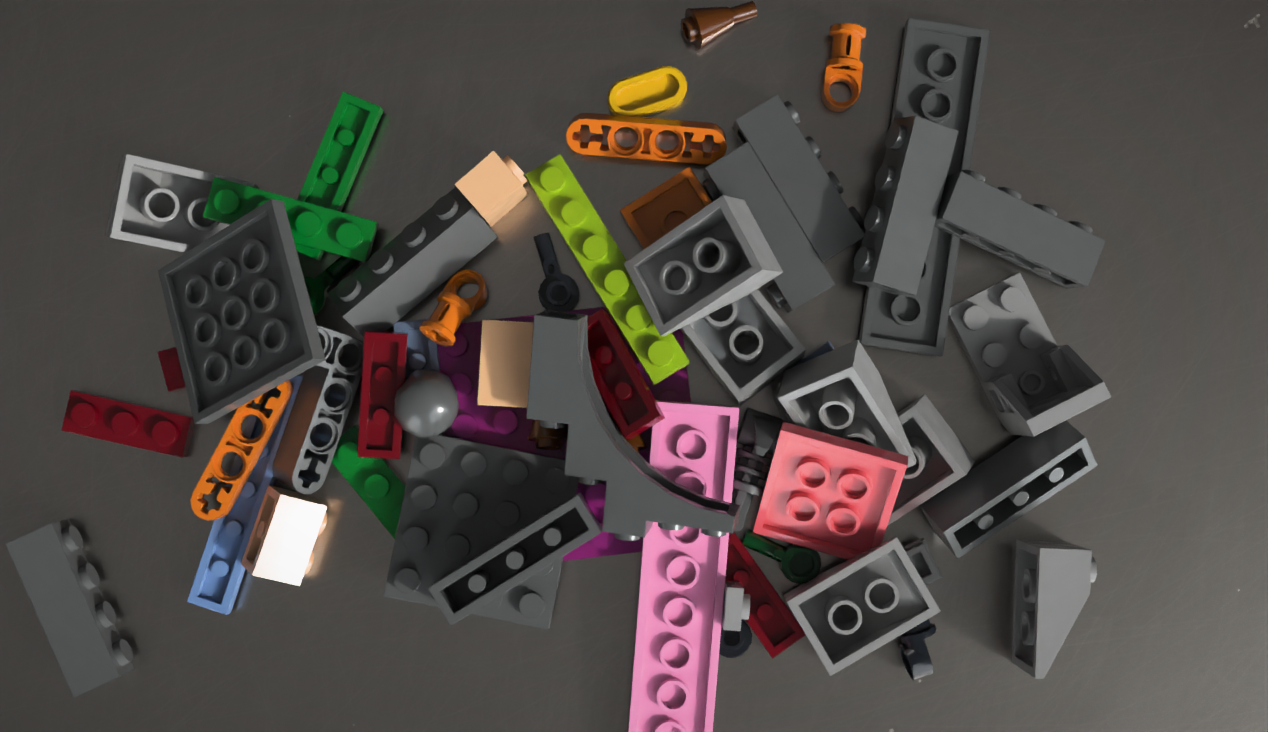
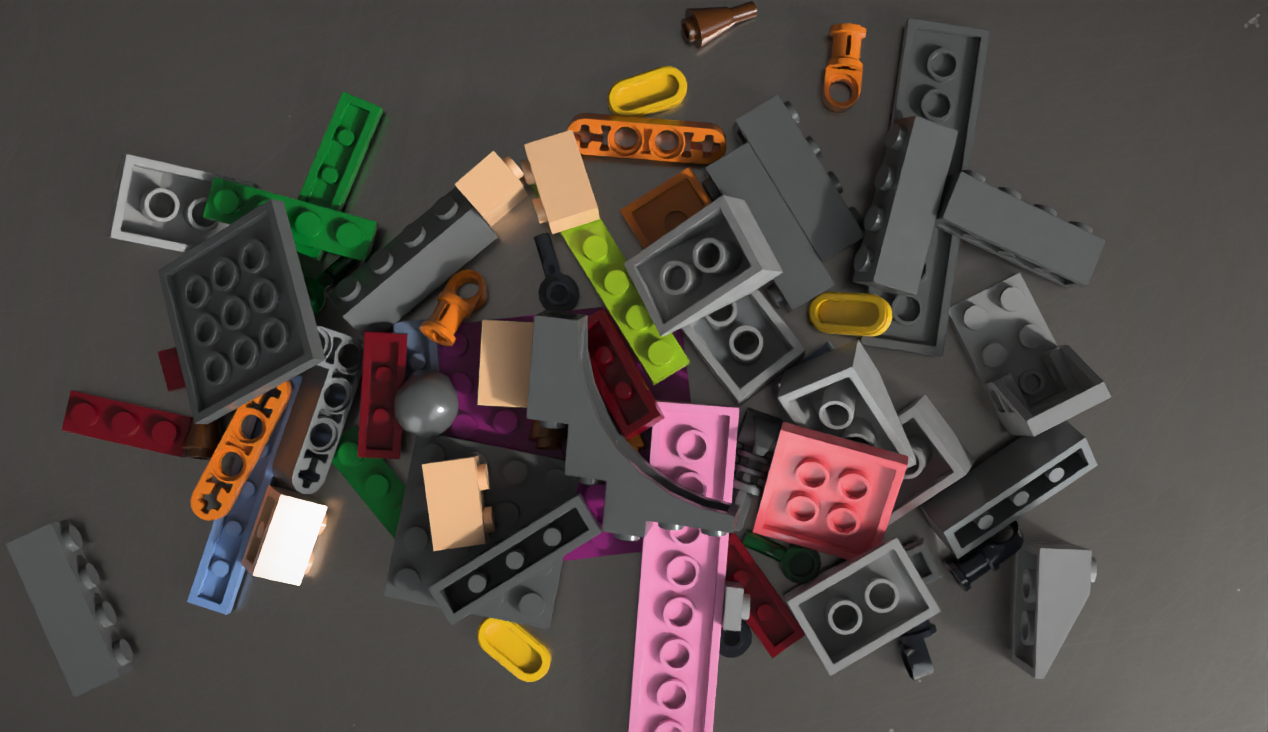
none -> reddish brown cone [181,418,222,460]
none -> light nougat brick [422,456,496,551]
none -> yellow tile [477,617,551,682]
none -> light nougat brick [520,130,600,234]
none -> yellow tile [808,291,892,337]
none -> black connector [943,520,1024,592]

